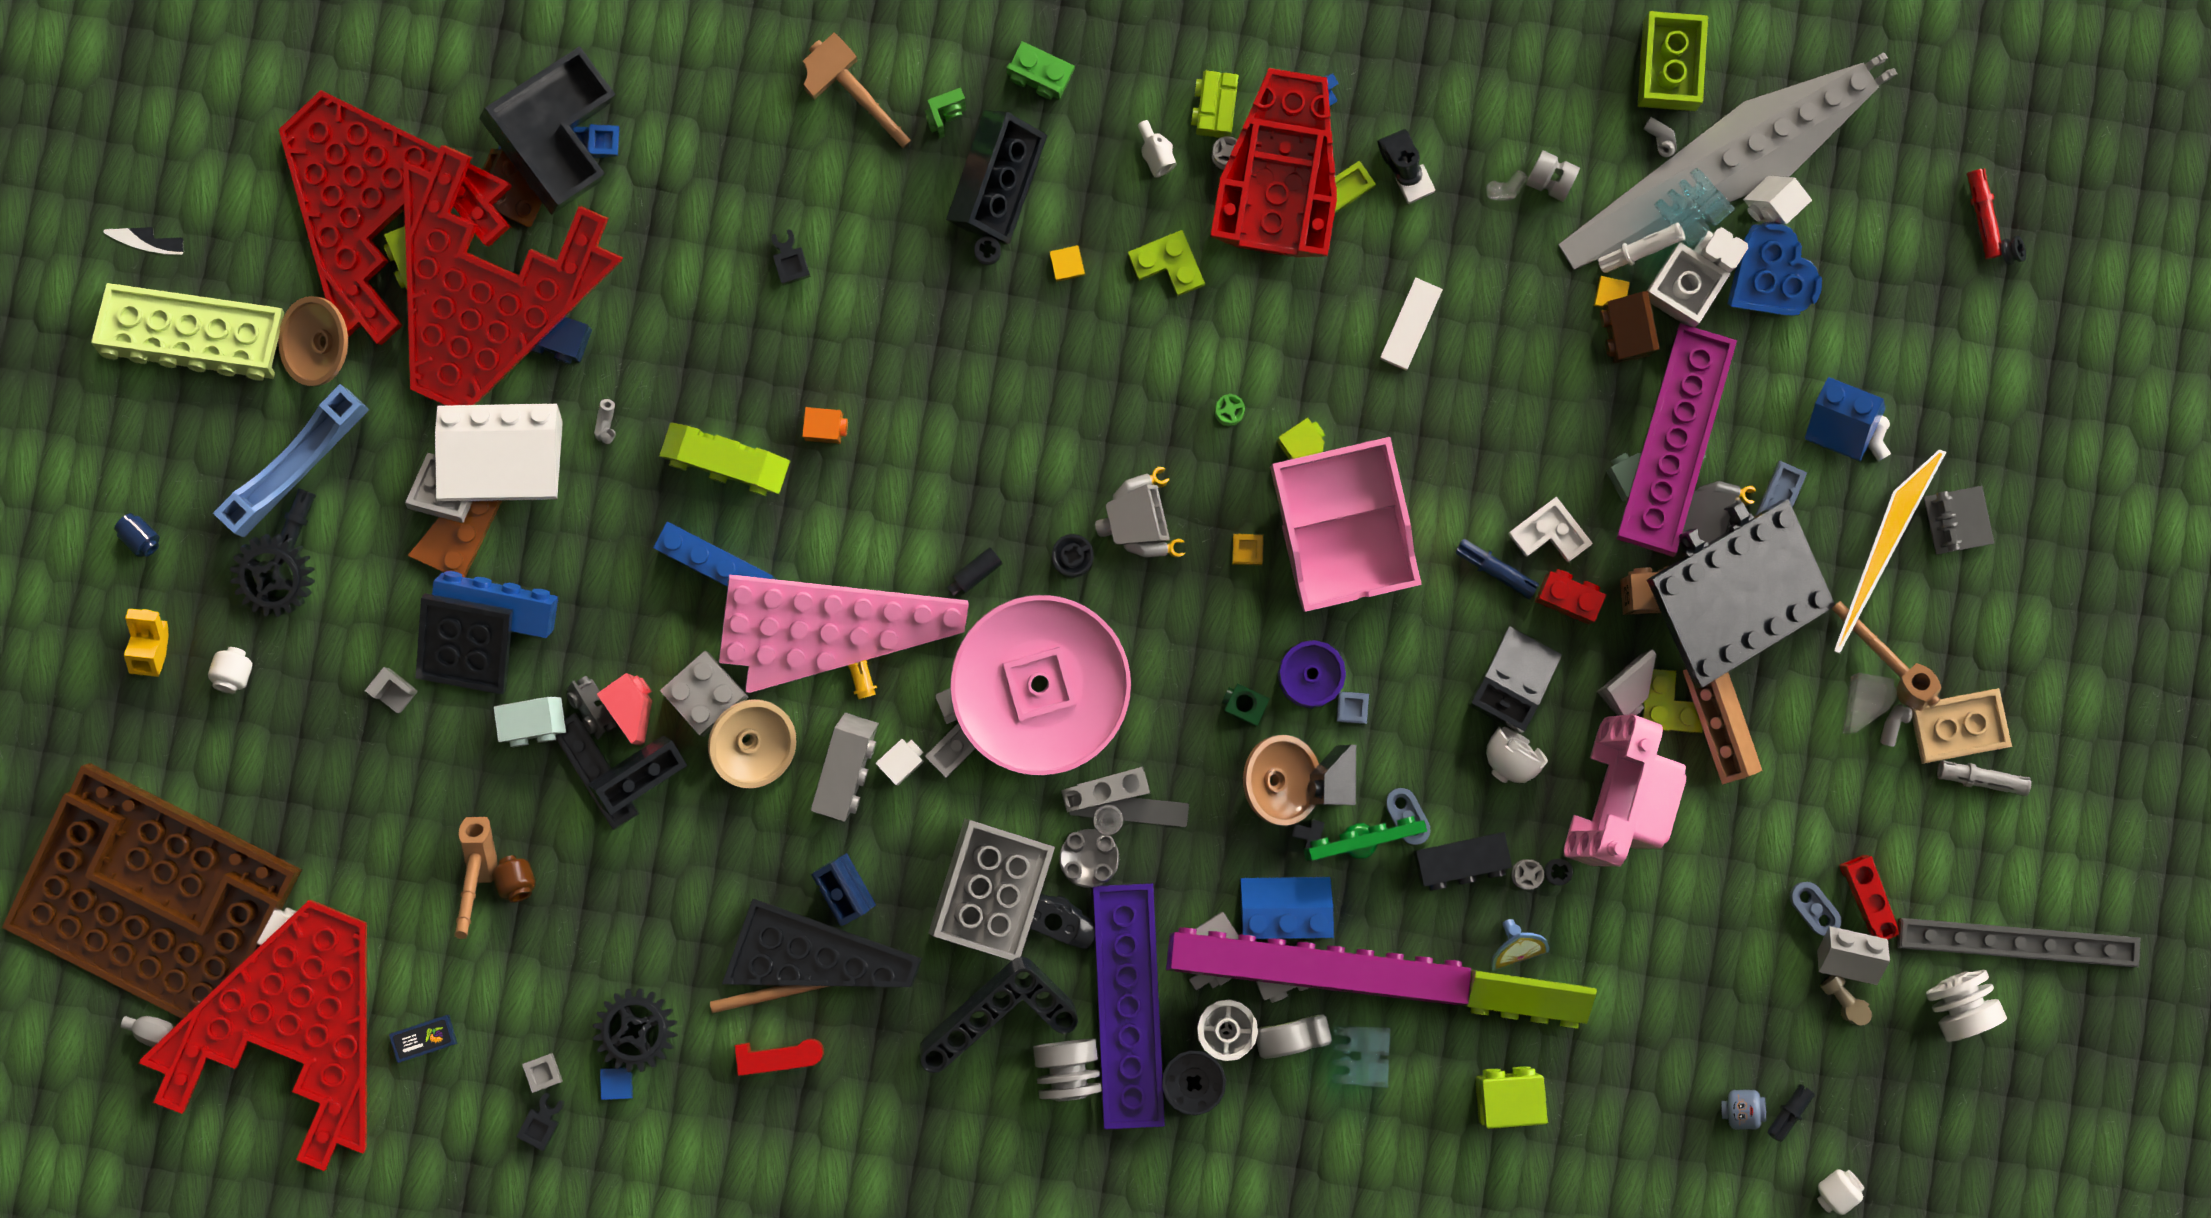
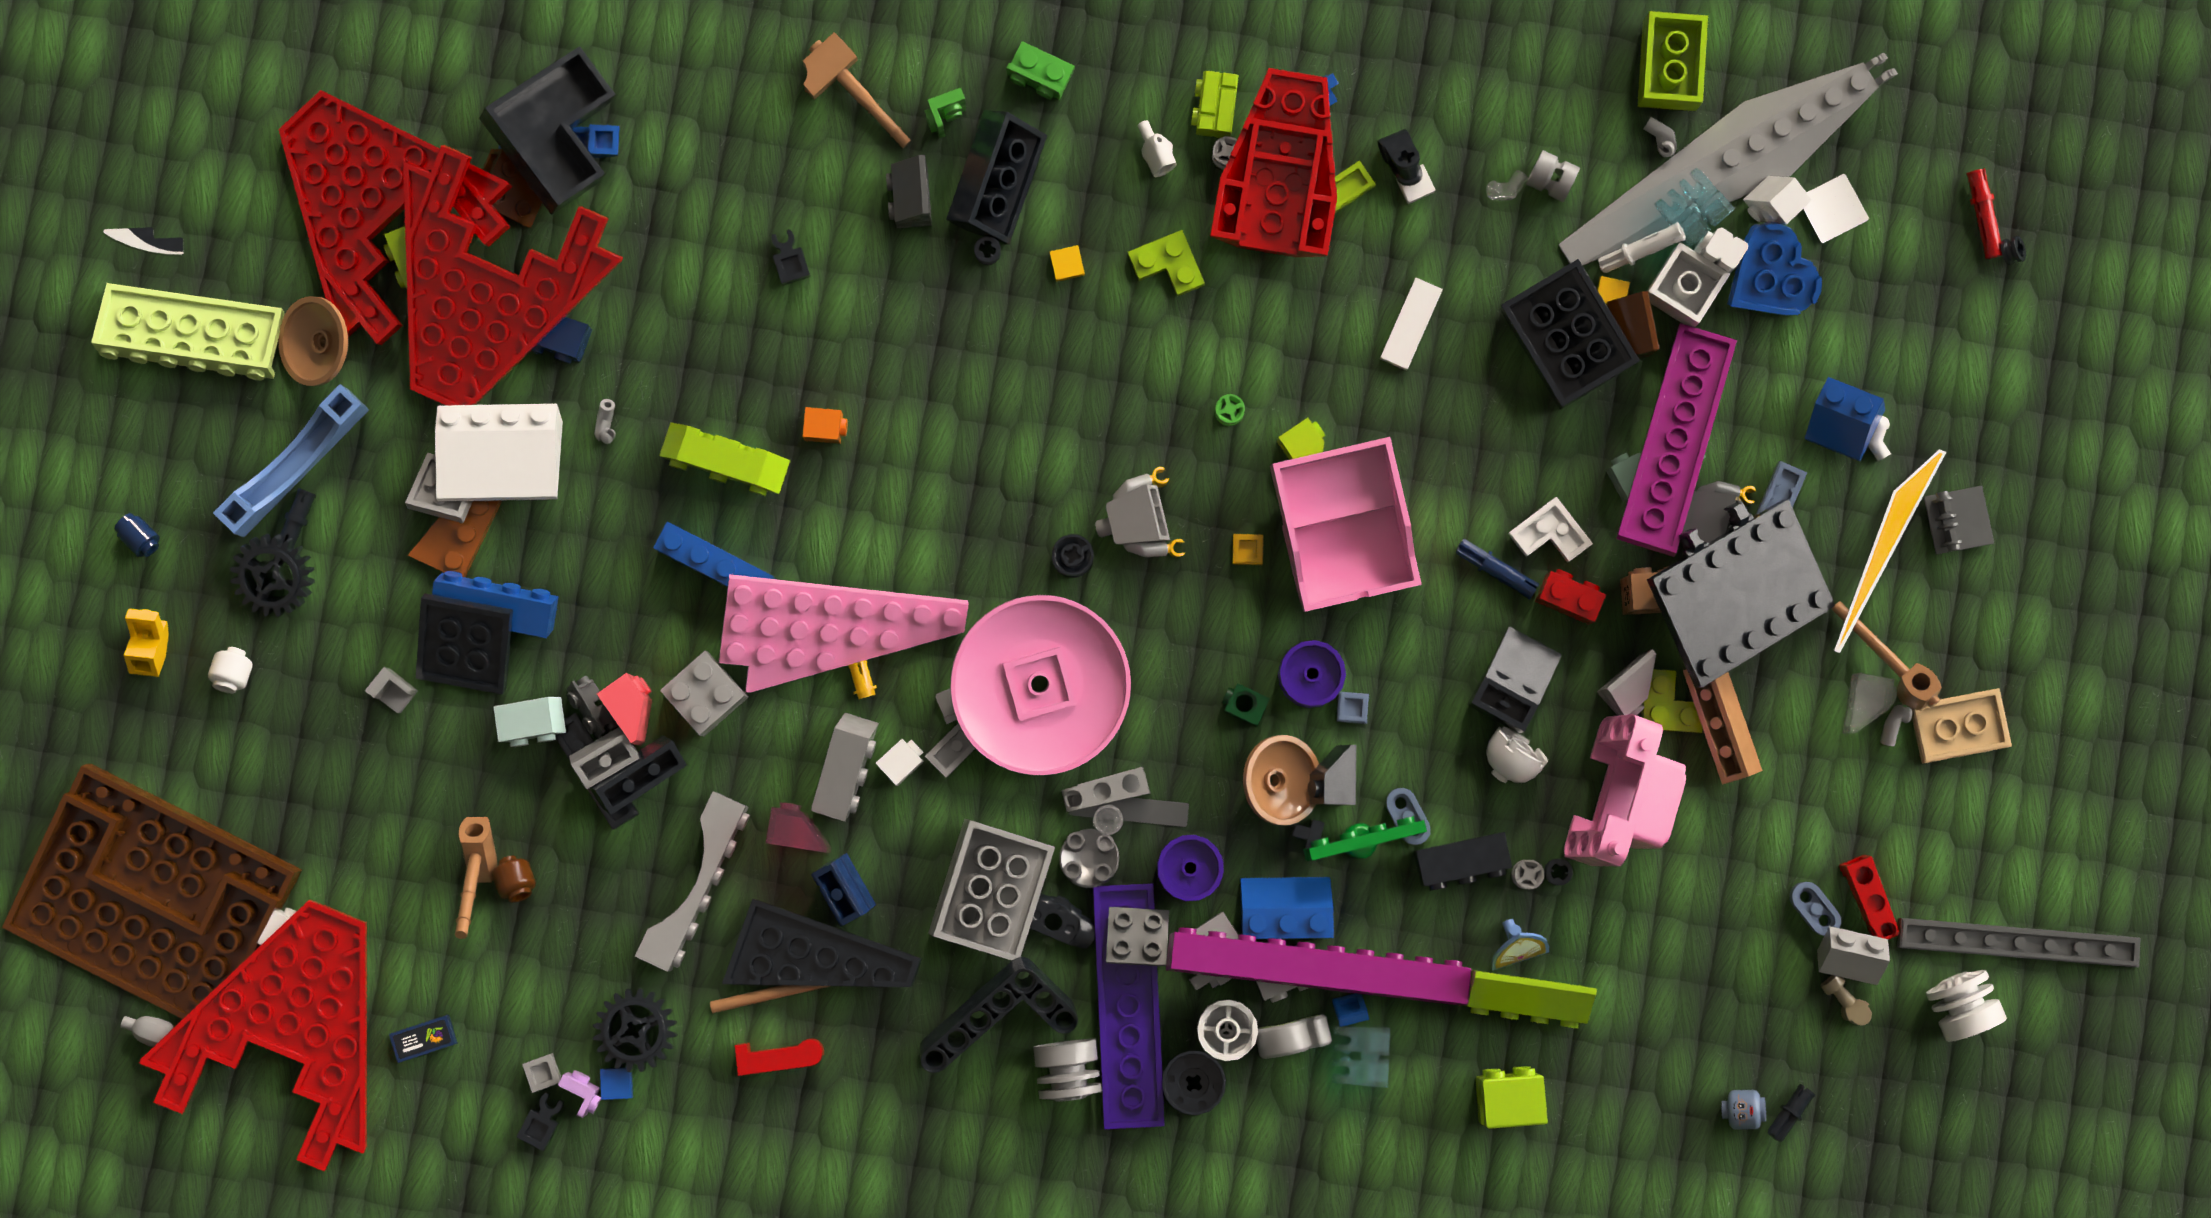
tan dish [708,700,796,788] -> none
black cylinder [947,547,1003,596] -> none
white head [1817,1169,1864,1215] -> none
light grey pin [1937,760,2032,796] -> none
none -> lavender bracket [558,1070,601,1118]
none -> light grey brick [569,727,640,789]
none -> light grey arch [635,791,750,972]
none -> clear pink slope [766,802,832,853]
none -> dark grey slope [886,155,932,228]
none -> hinge [1106,907,1169,967]
none -> dark purple wheel [1157,835,1224,901]
none -> blue tile [1332,993,1369,1027]
none -> black slope [1499,259,1640,410]
none -> white sticker [1803,174,1869,243]

